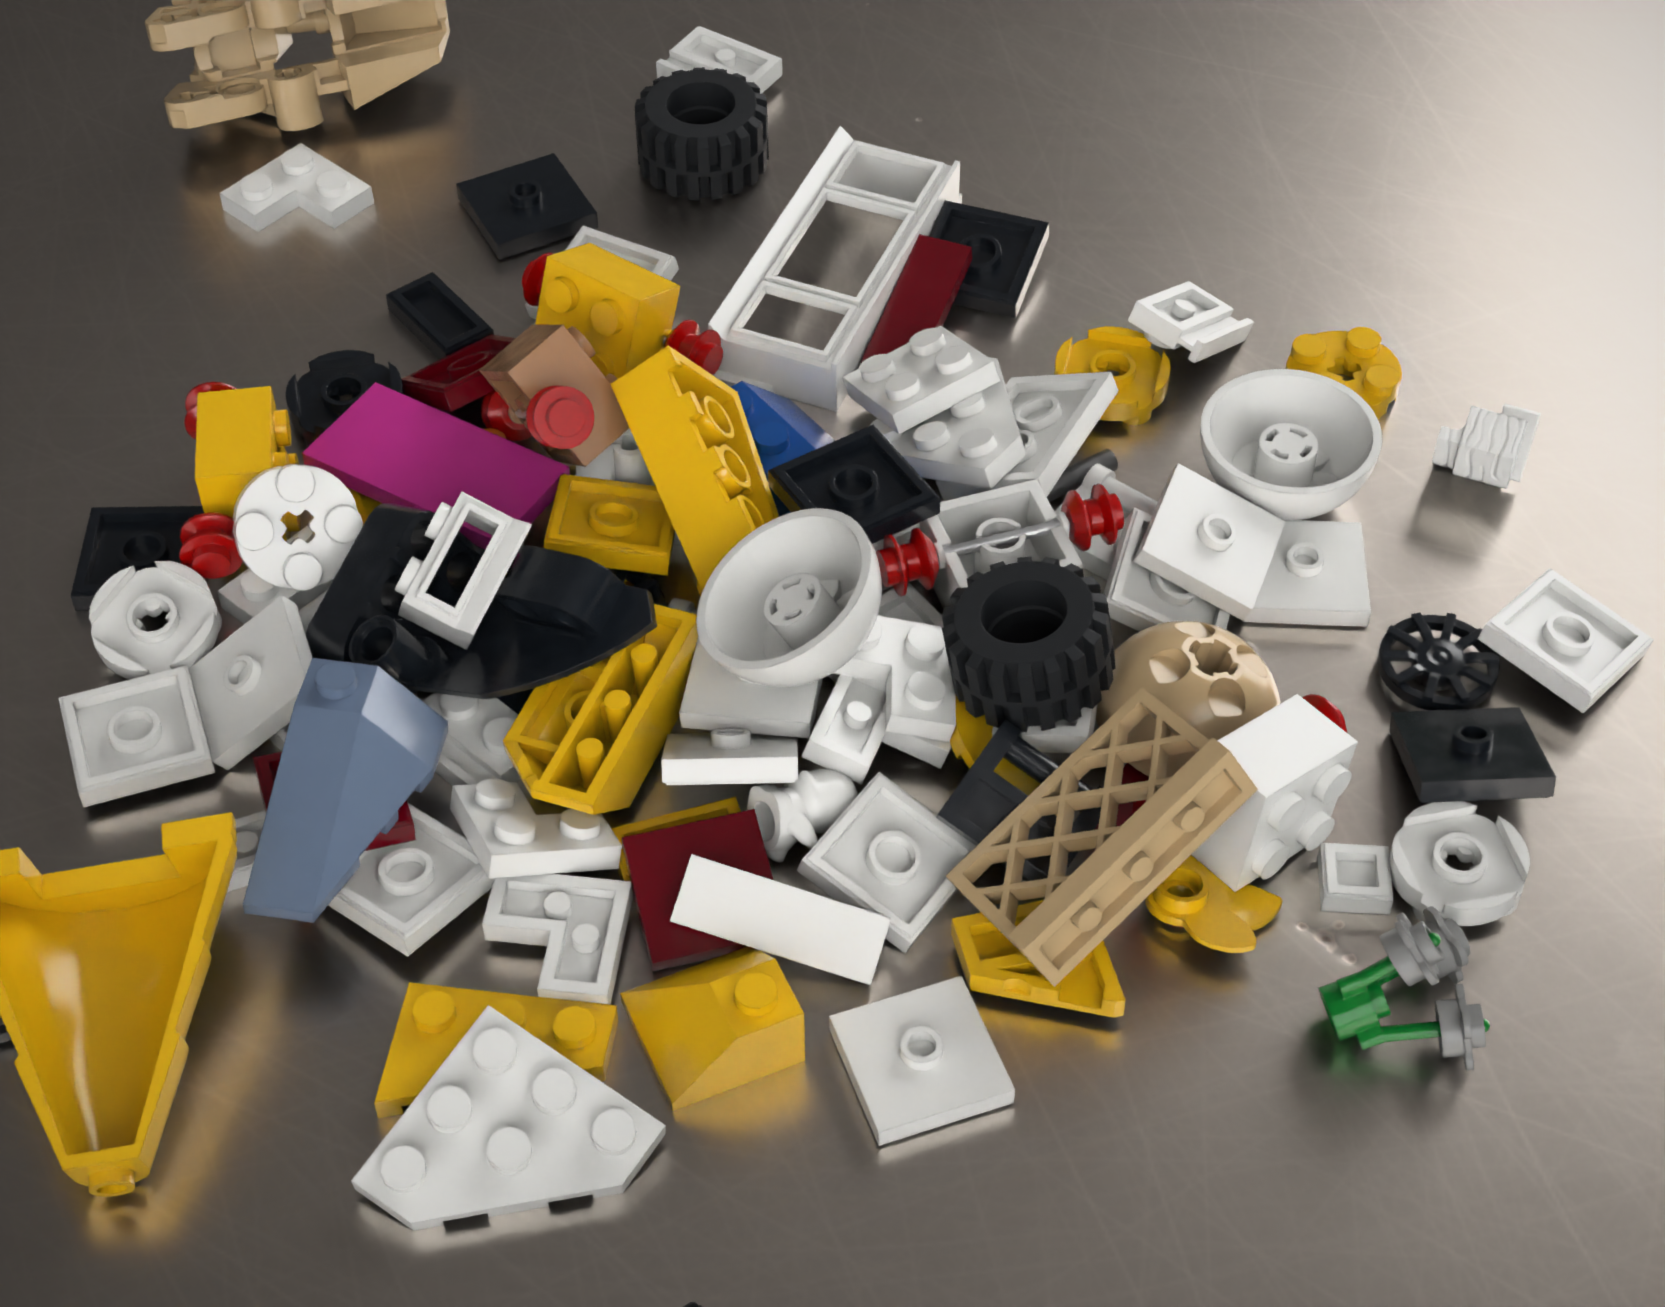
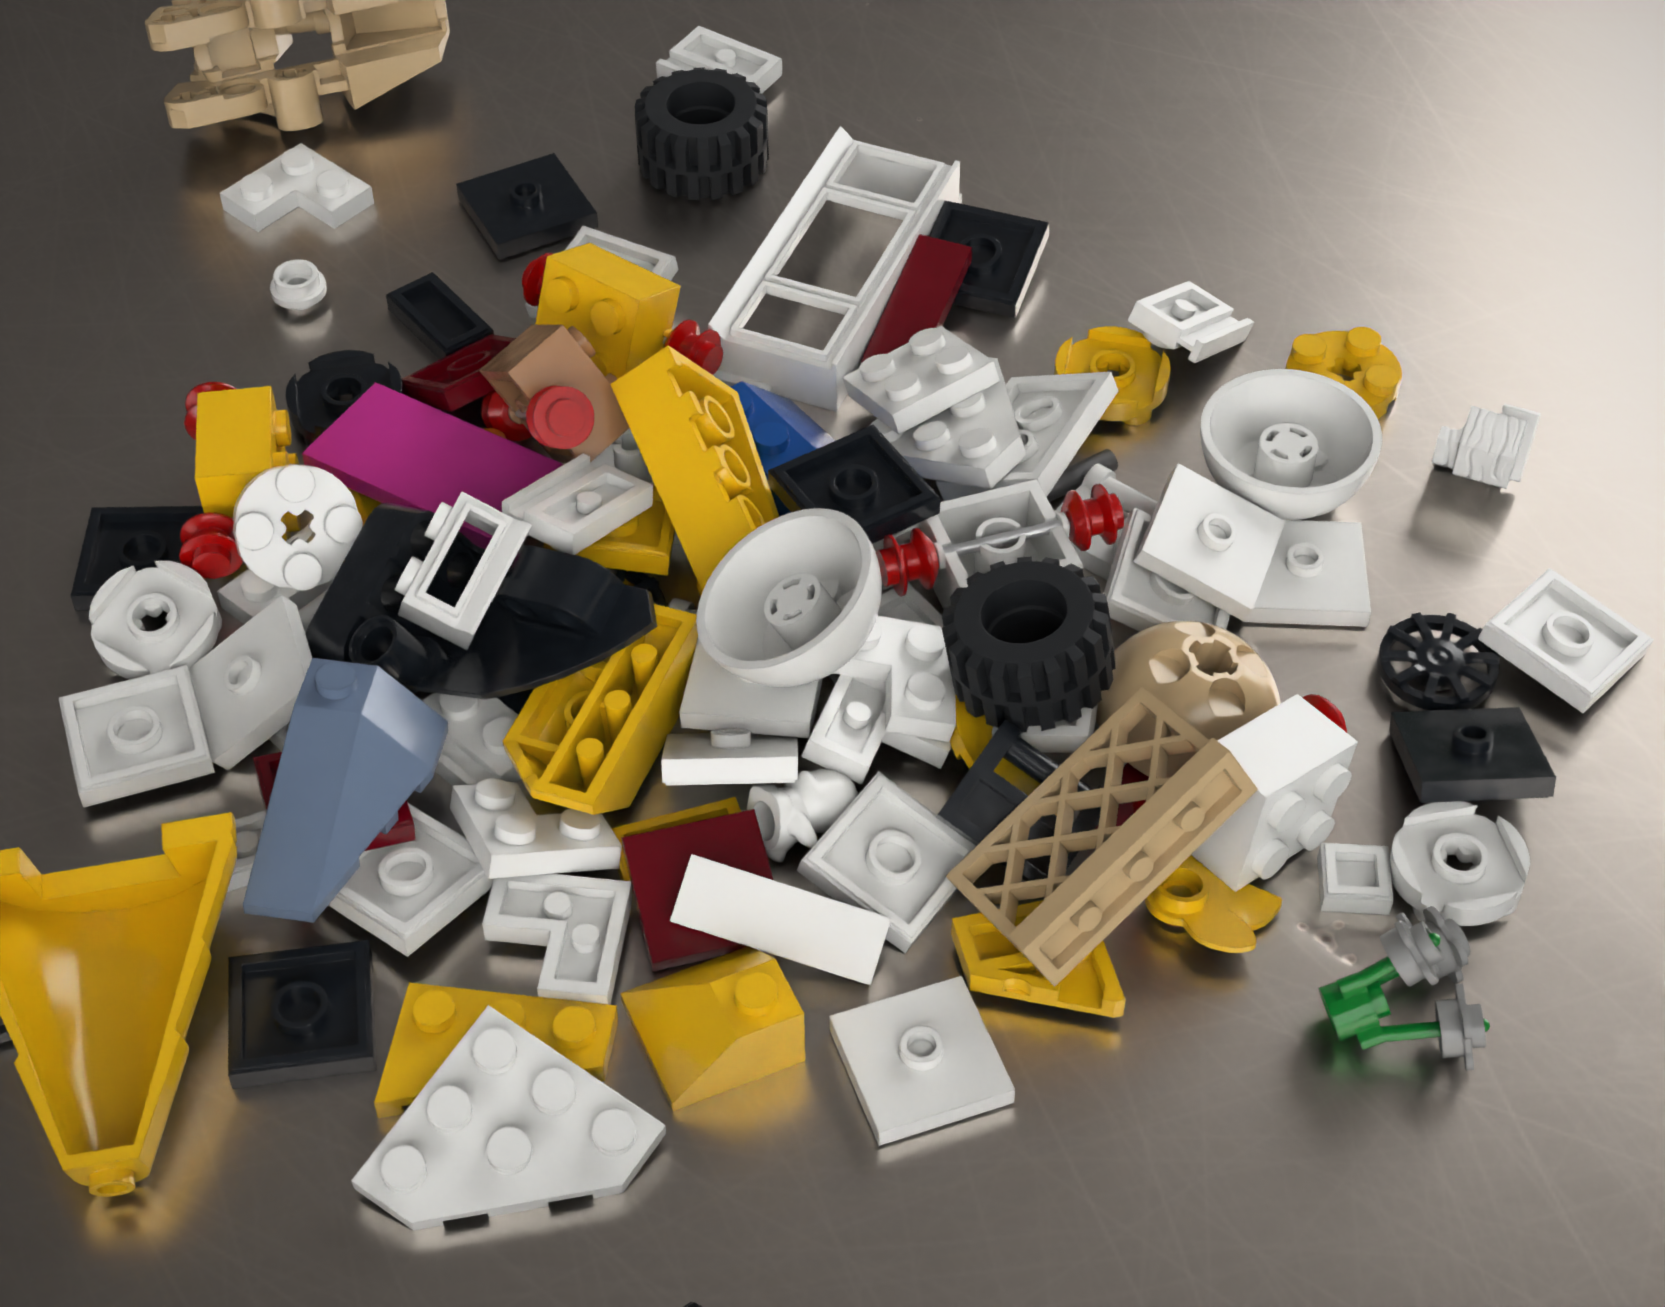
none -> black tile [228,940,377,1089]
none -> white plate [270,259,327,310]
none -> white plate [502,453,653,555]

